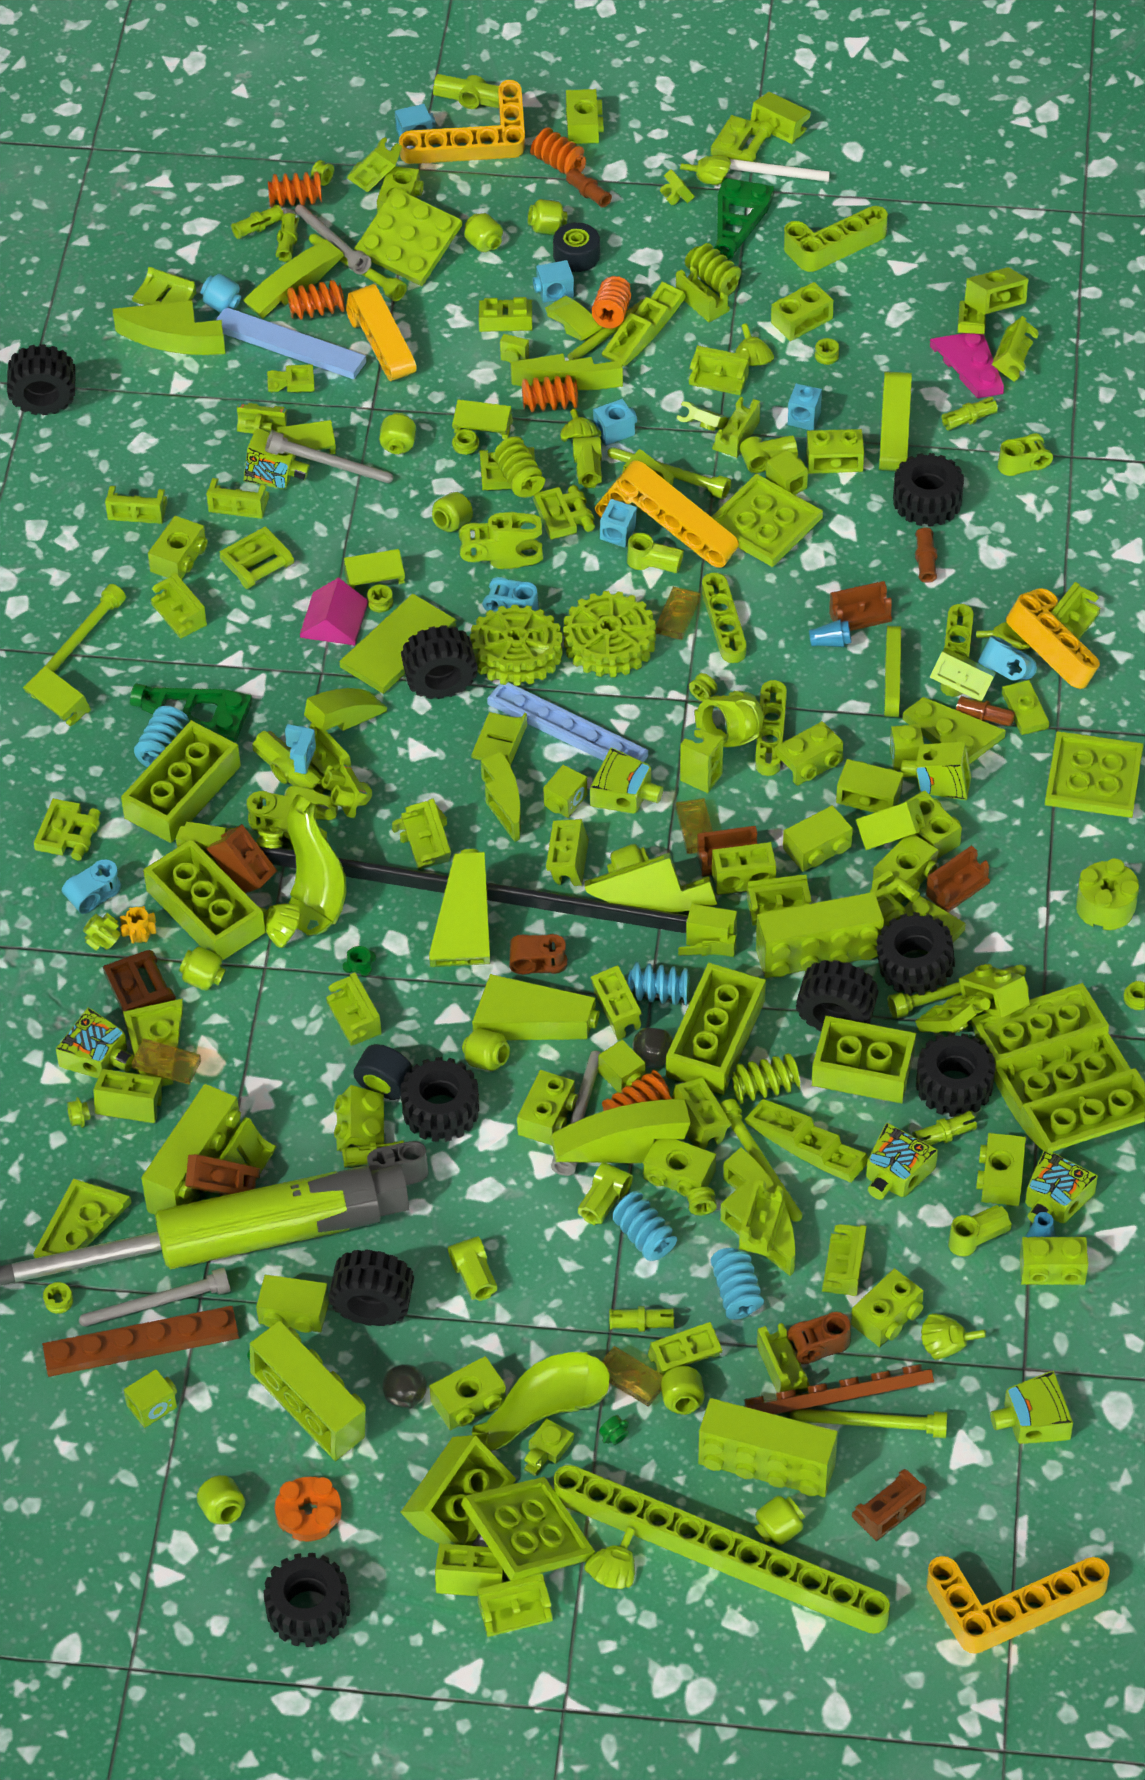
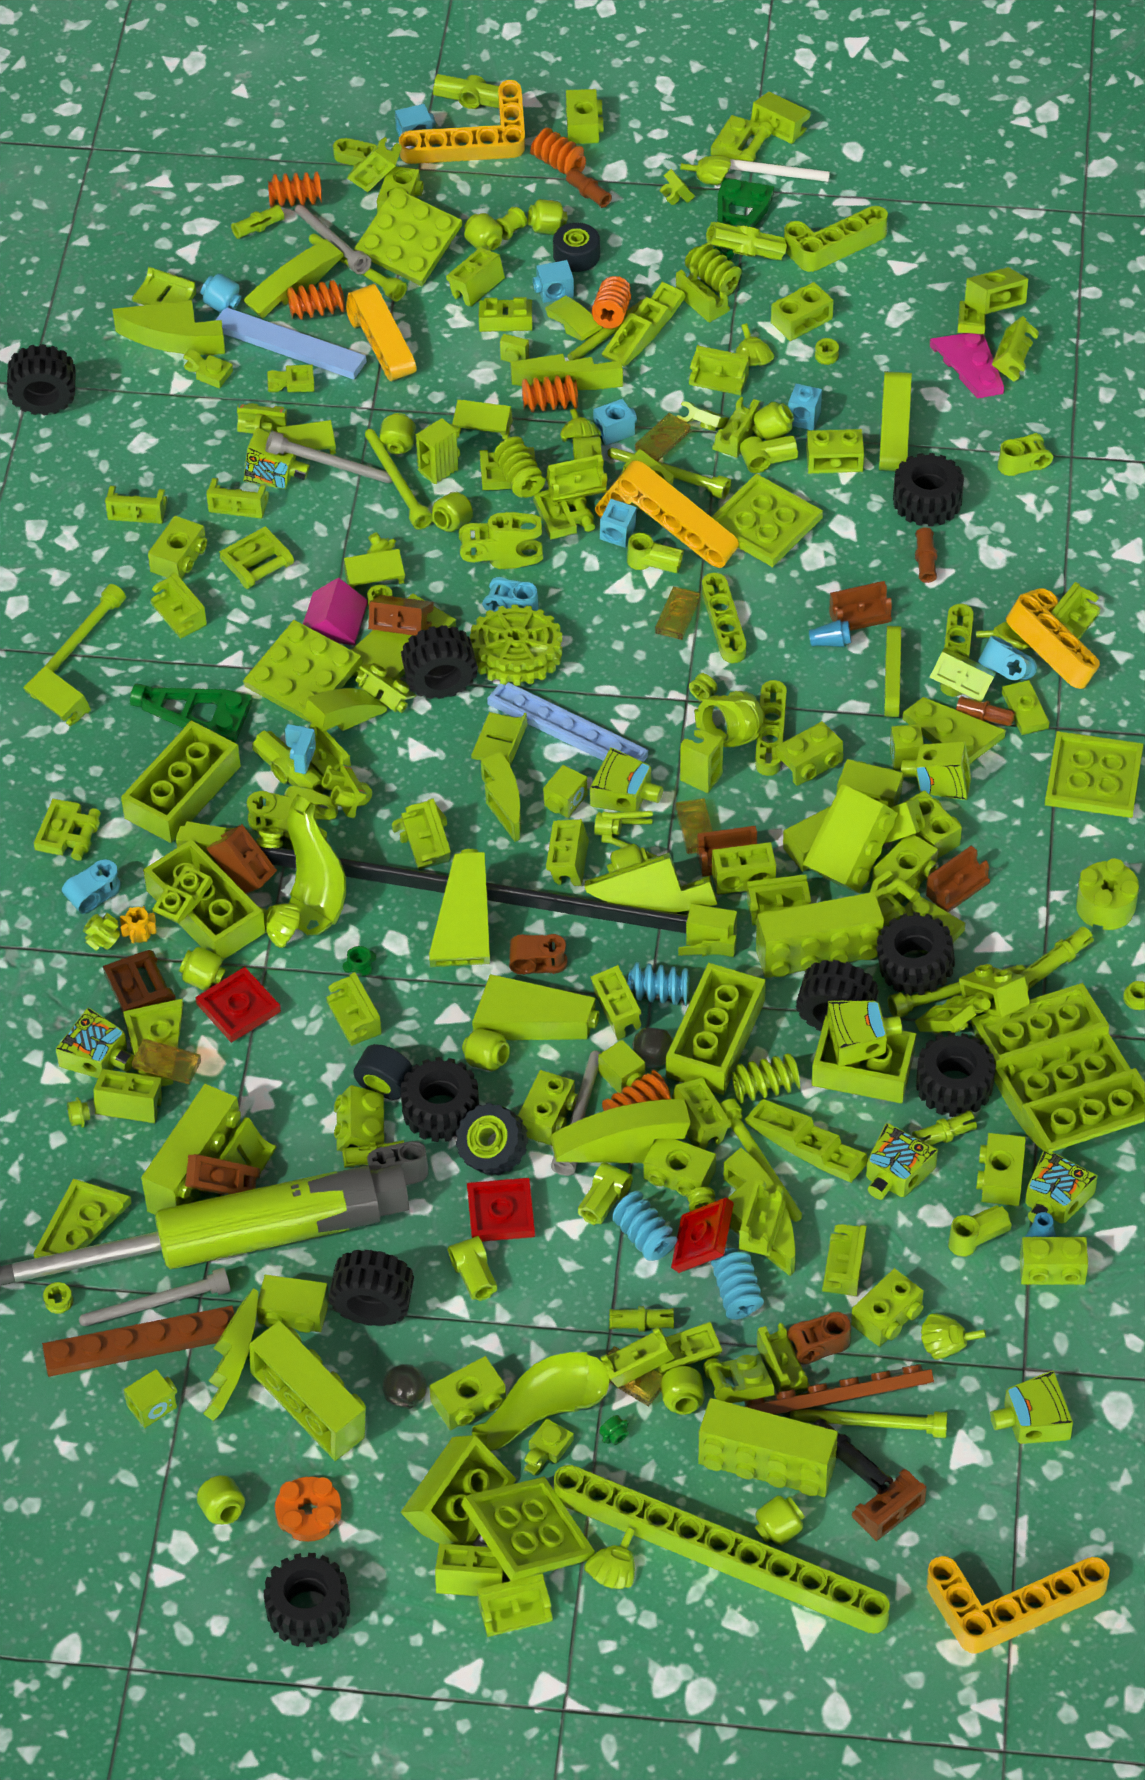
medium azure piece [134,706,189,768] -> none
lime pin [276,213,299,262] -> none
lime bush [310,160,334,186] -> none
lime plate [452,429,479,455] -> none
lime piece [563,591,656,677] -> none
lime brick [766,450,808,495] -> none
lime pin [941,396,998,431] -> none
none -> lime slope [152,865,213,923]
none -> lime plate [183,349,233,389]
none -> red plate [195,967,281,1043]
none -> lime slope [203,1288,259,1421]
none -> lime plate [243,620,363,723]
none -> lime beam [333,138,377,166]
none -> lime hinge [355,663,416,713]
none -> lime piece [365,429,433,530]
none -> lime plant [367,532,396,554]
none -> dark orange hinge [368,595,434,635]
none -> lime brick [415,418,460,484]
none -> lime hinge [446,247,505,307]
none -> black wheel [455,1103,528,1176]
none -> red plate [467,1178,535,1242]
none -> lime bush [496,206,528,240]
none -> lime hinge [546,454,607,503]
none -> lime plant [594,811,657,859]
none -> lime hinge [600,1327,675,1388]
none -> clear yellow plate [635,413,691,461]
none -> red plate [671,1197,734,1273]
none -> lime plate [703,1355,774,1404]
none -> lime piece [706,222,787,260]
none -> lime head [752,402,794,440]
none -> lime slope [803,784,898,894]
none -> black pin [813,1418,893,1495]
none -> lime torso [827,1001,902,1067]
none -> lime pin [1019,926,1094,990]

